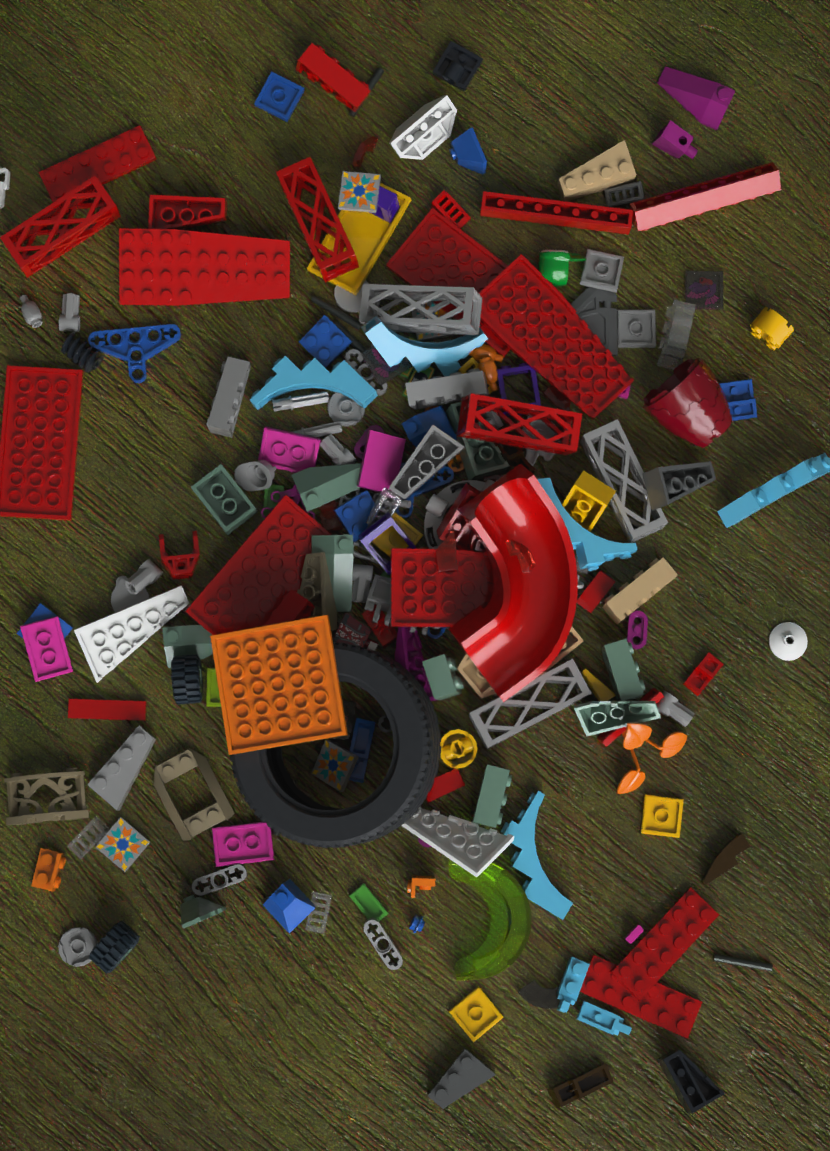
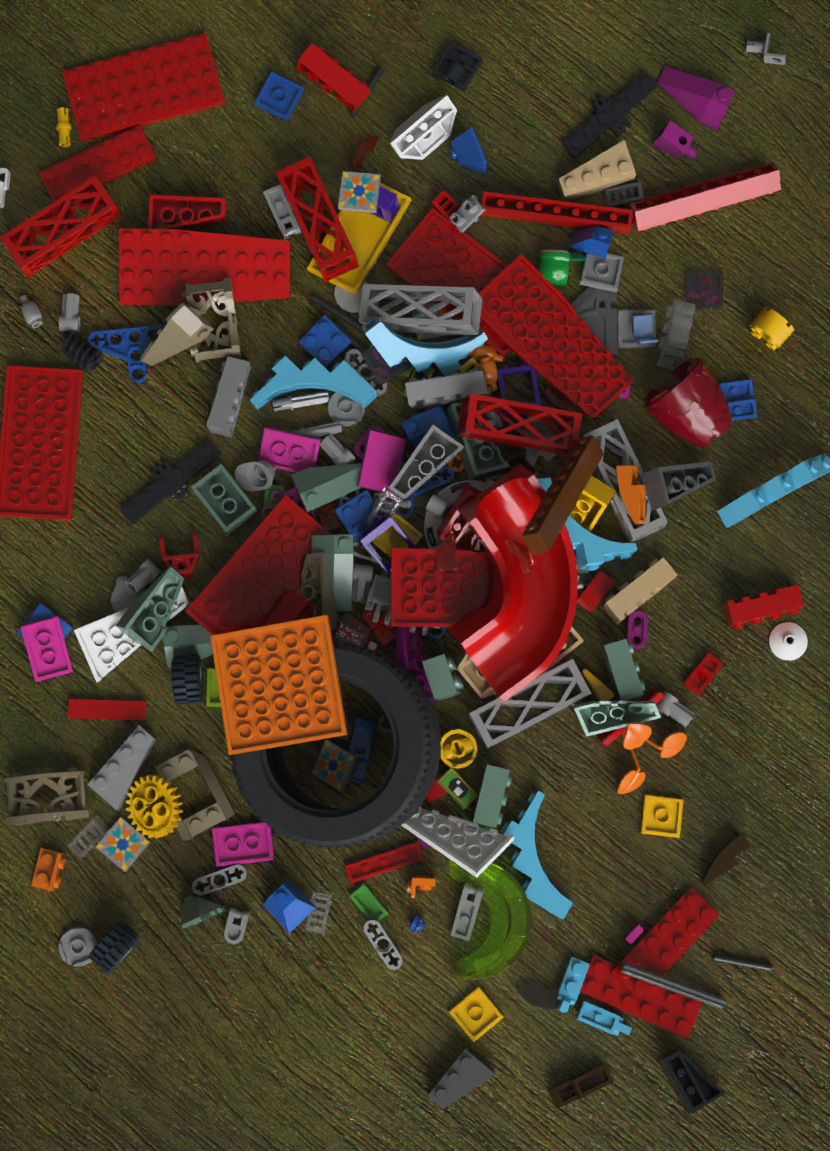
none -> yellow pin [56,107,71,147]
none -> red plate [62,33,225,142]
none -> sand green wedge [115,566,184,651]
none -> black hinge [120,439,222,525]
none -> yellow gear [126,774,183,838]
none -> dark tan wedge [140,302,214,366]
none -> dark tan fence [182,277,241,363]
none -> light grey plate [224,907,250,944]
none -> light grey plate [263,185,301,240]
none -> red tile [344,841,424,884]
none -> tile [437,767,478,809]
none -> light grey hips [450,195,486,233]
none -> light grey plate [450,883,485,941]
none -> reddish brown brick [521,436,604,555]
none -> black hinge [562,72,658,159]
none -> blue slope [569,225,614,259]
none -> orange slope [616,465,646,524]
none -> dark grey axle [620,962,726,1009]
none -> medium blue bracket [633,314,658,344]
none -> red wedge [722,585,805,630]
none -> light grey bracket [746,32,786,65]

